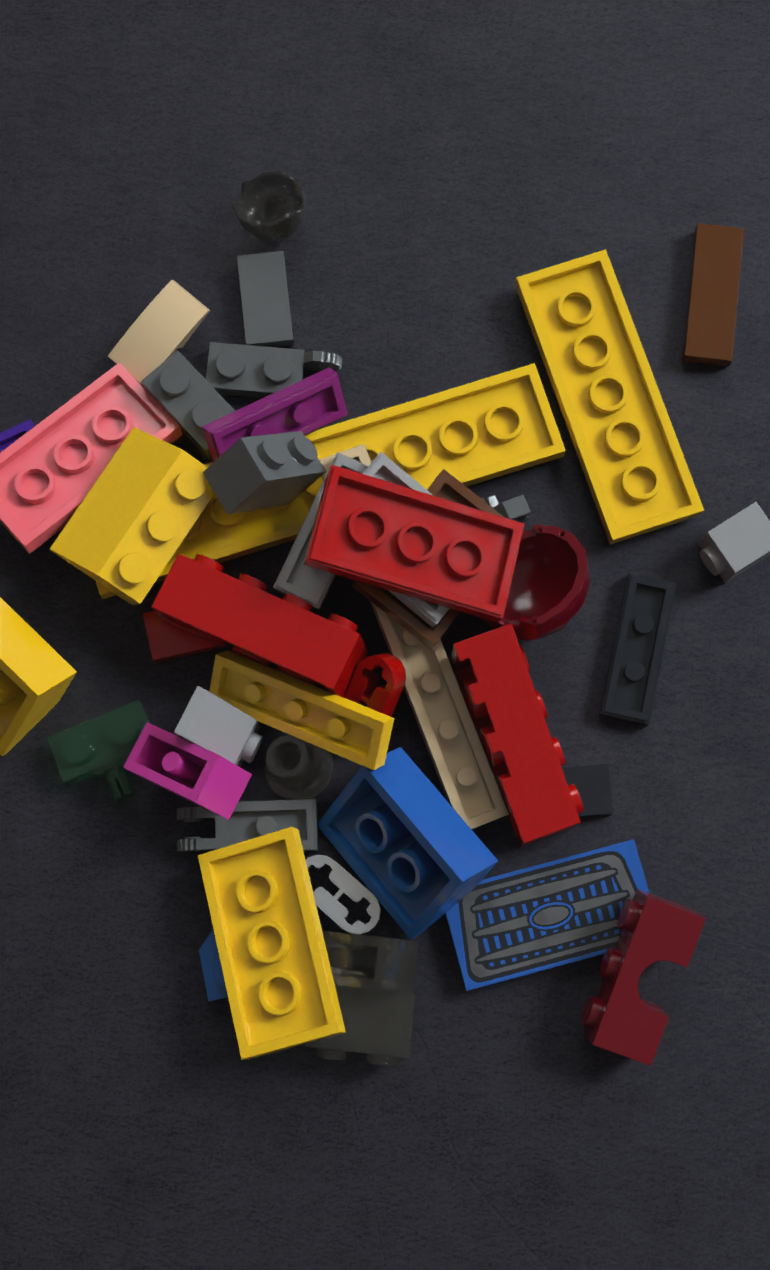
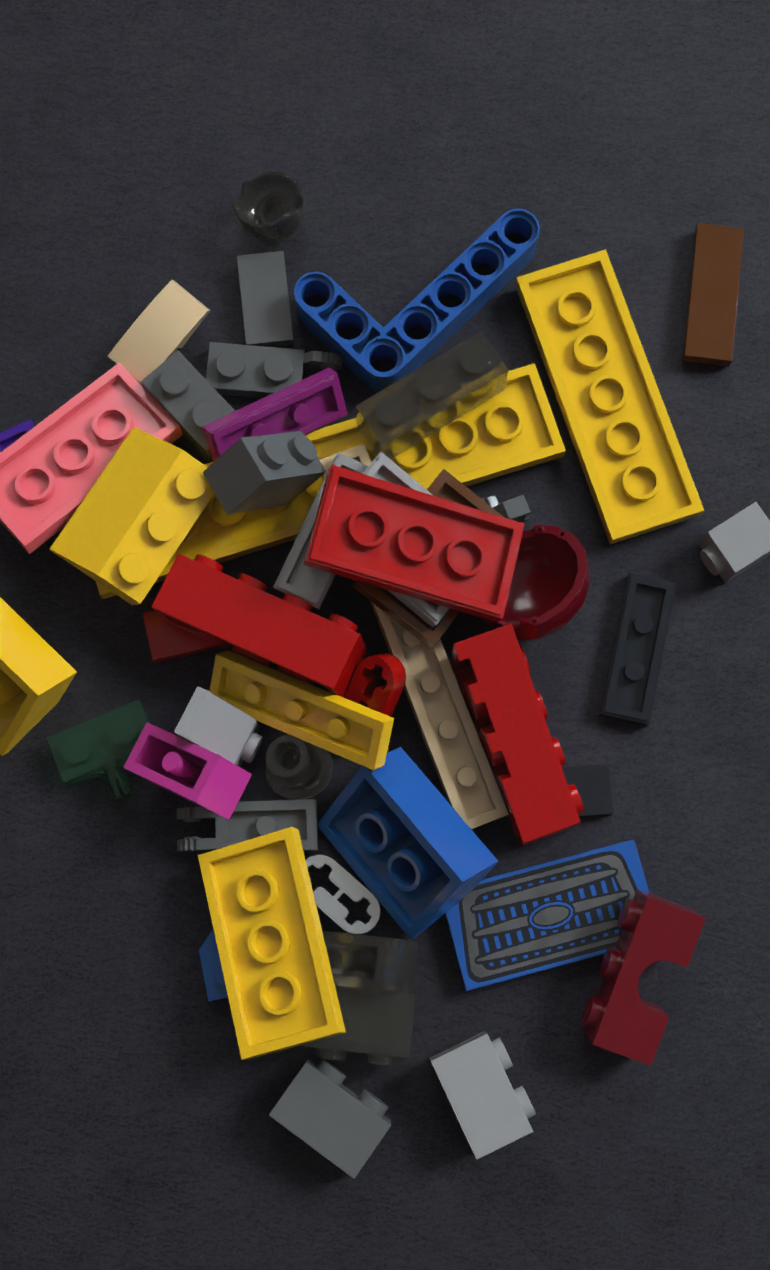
none -> dark grey brick [269,1058,391,1179]
none -> blue beam [294,208,540,393]
none -> clear smoke brick [356,330,508,459]
none -> light grey brick [429,1031,536,1160]

